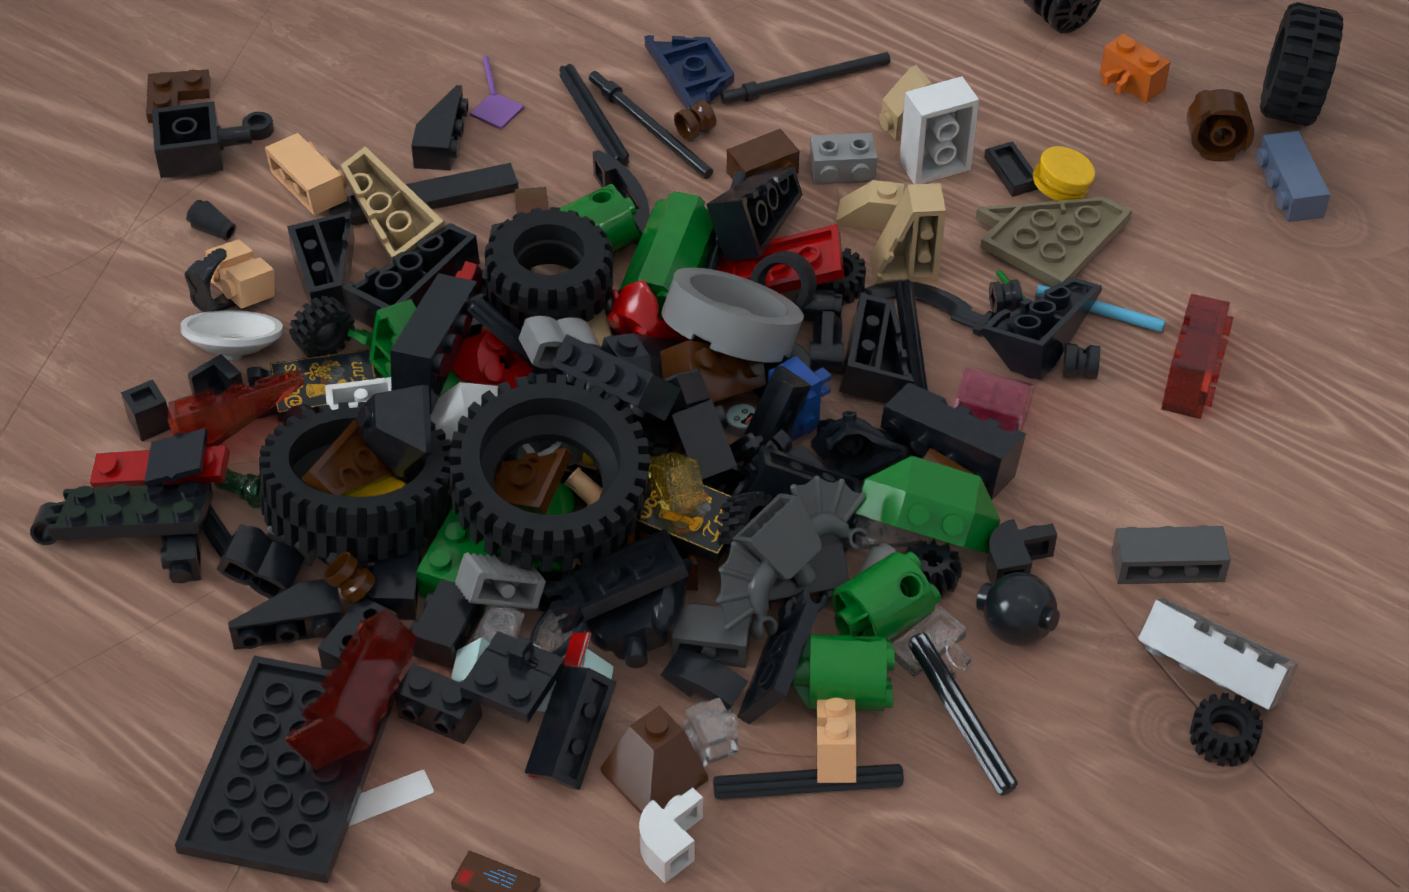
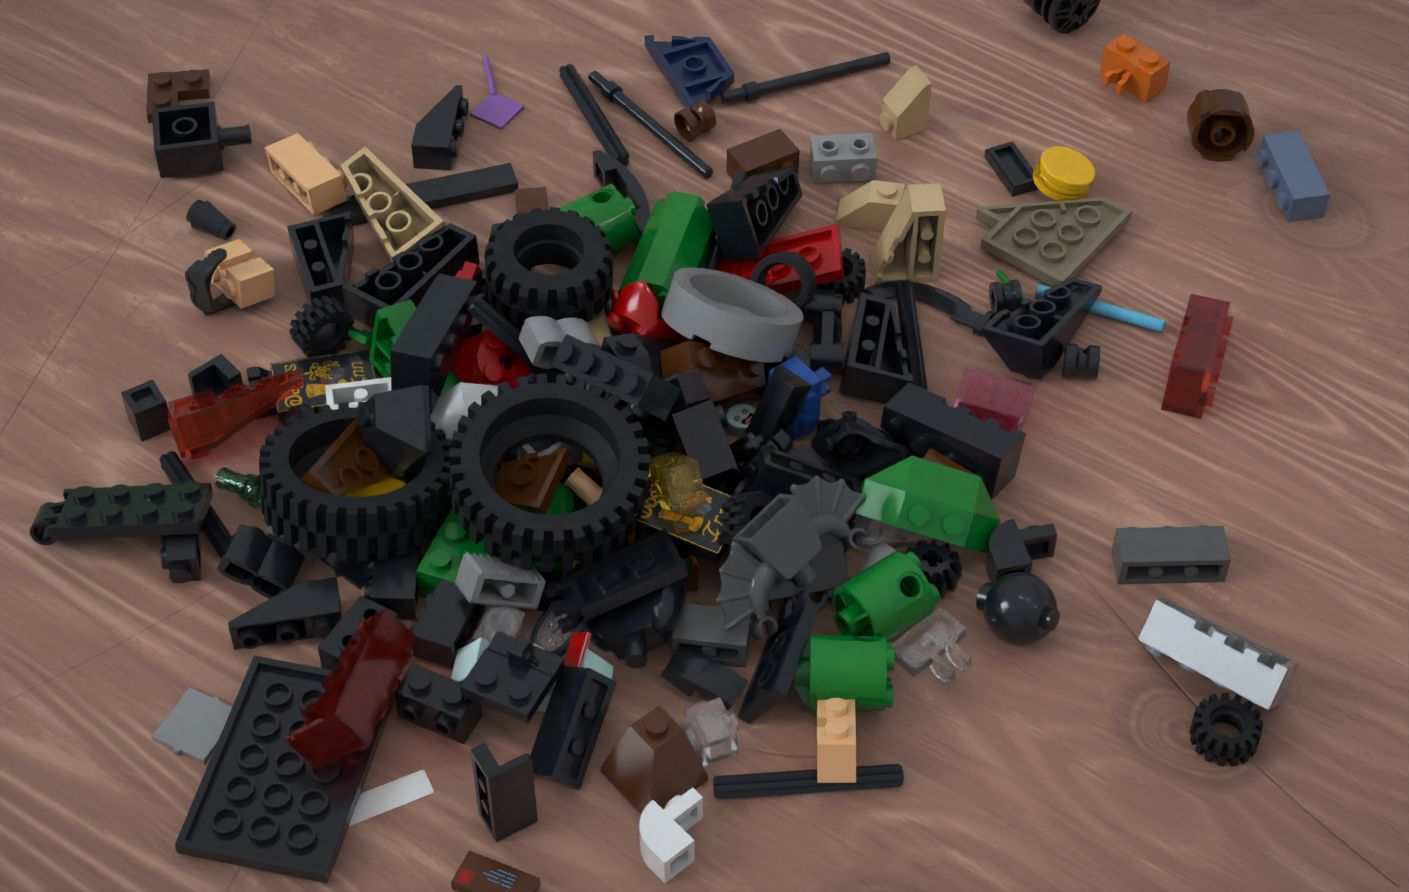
red plate [90,445,230,488] -> none
black piece [144,428,208,487] -> none
white dish [181,310,283,360] -> none
black tile [242,112,274,140] -> none
reddish brown wheel [323,552,376,603] -> none
white brick [899,76,979,184] -> none
black axle [908,632,1018,795] -> none
black tyre [1260,2,1344,126] -> none
none -> light grey piece [151,688,232,765]
none -> black panel [470,743,538,842]

